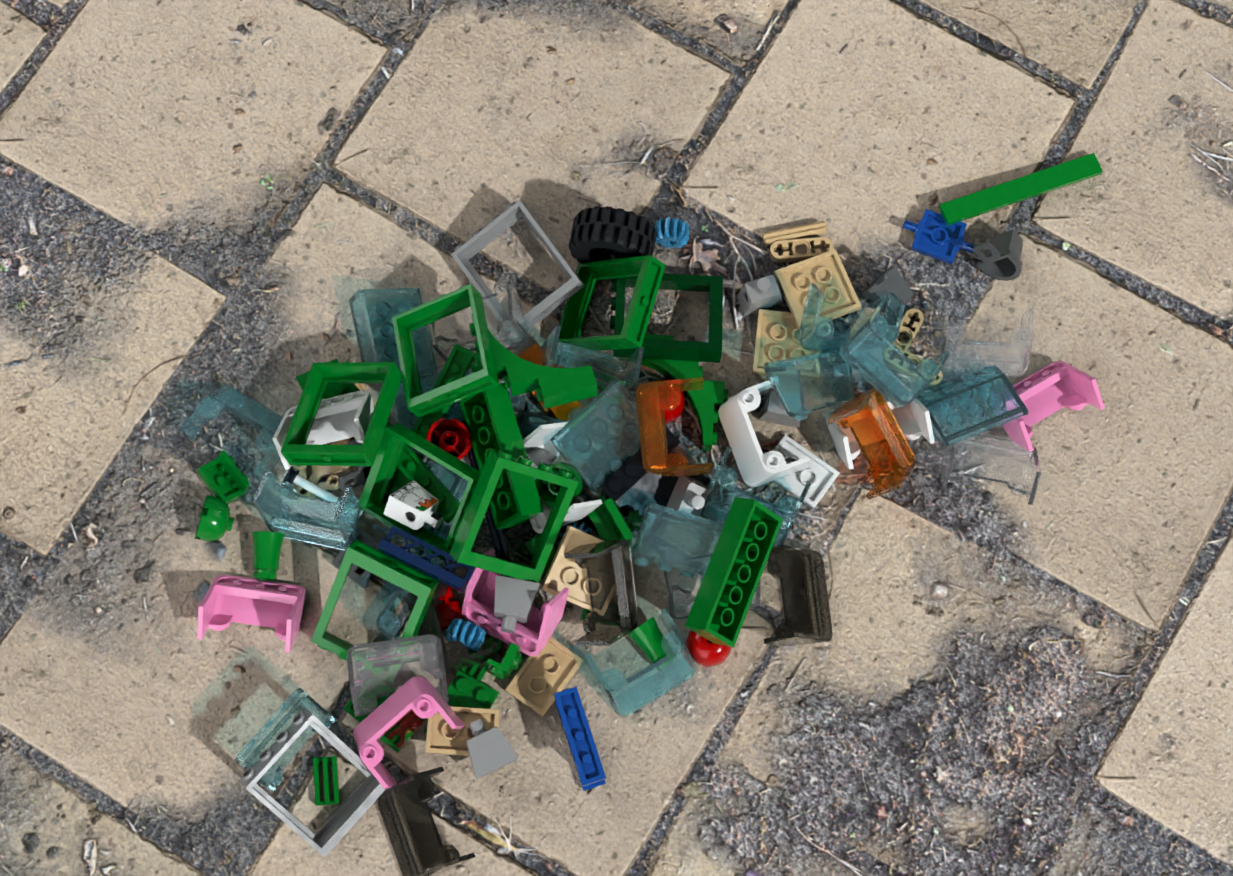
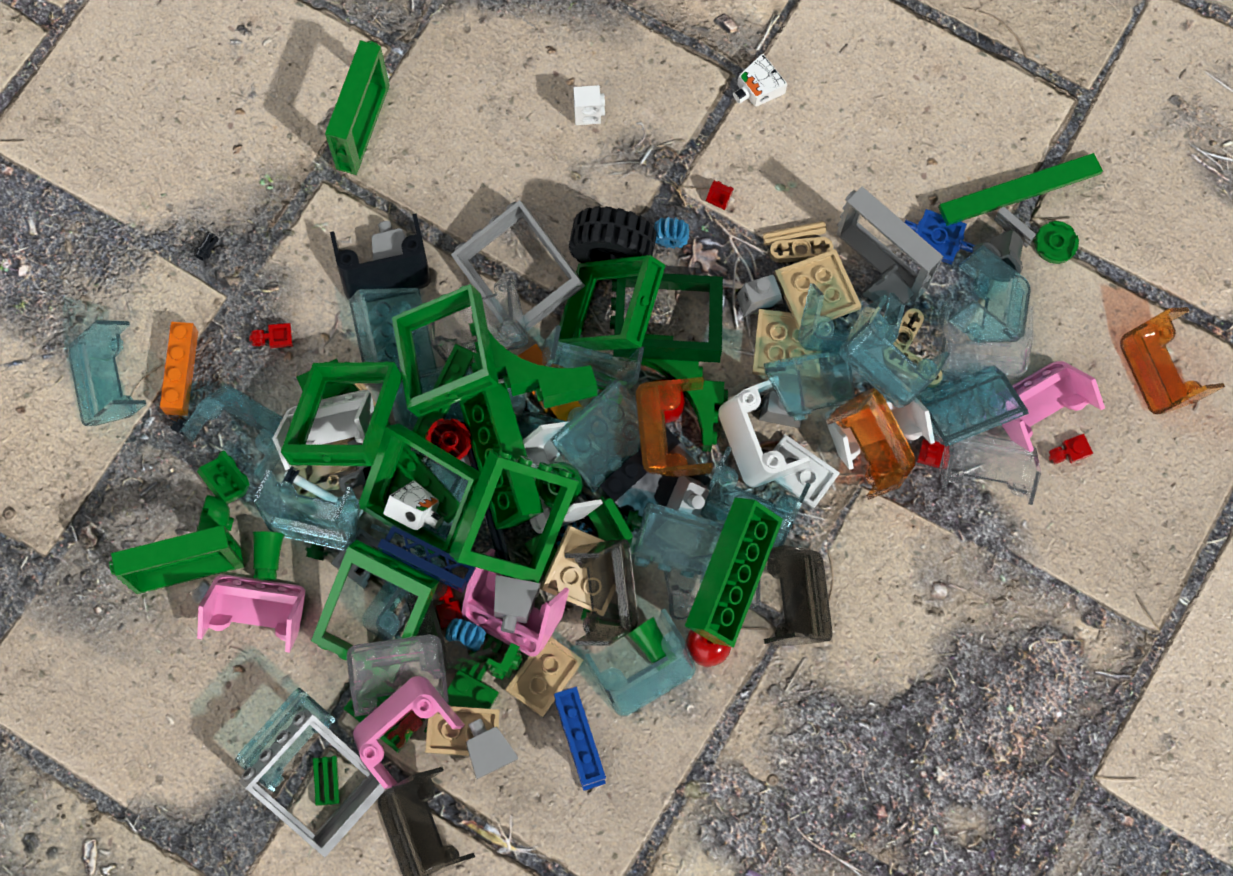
none -> clear light blue windscreen [68,320,146,426]
none -> green window [109,525,245,594]
none -> orange brick [160,322,198,416]
none -> black plate [169,416,194,436]
none -> black pin [194,232,219,261]
none -> red plate [249,323,293,348]
none -> dark green plate [305,543,328,561]
none -> green window [325,40,390,175]
none -> black windscreen [330,213,431,303]
none -> light grey torso [372,221,406,261]
none -> white brick [573,85,605,125]
none -> red tile [706,180,734,210]
none -> white torso [733,54,787,106]
none -> light grey window [836,186,944,302]
none -> red tile [917,439,945,468]
none -> clear light blue windscreen [949,245,1031,343]
none -> light grey tile [994,207,1036,248]
none -> green tile [1034,221,1079,264]
none -> red plate [1048,434,1093,464]
none -> clear orange windscreen [1120,307,1225,415]

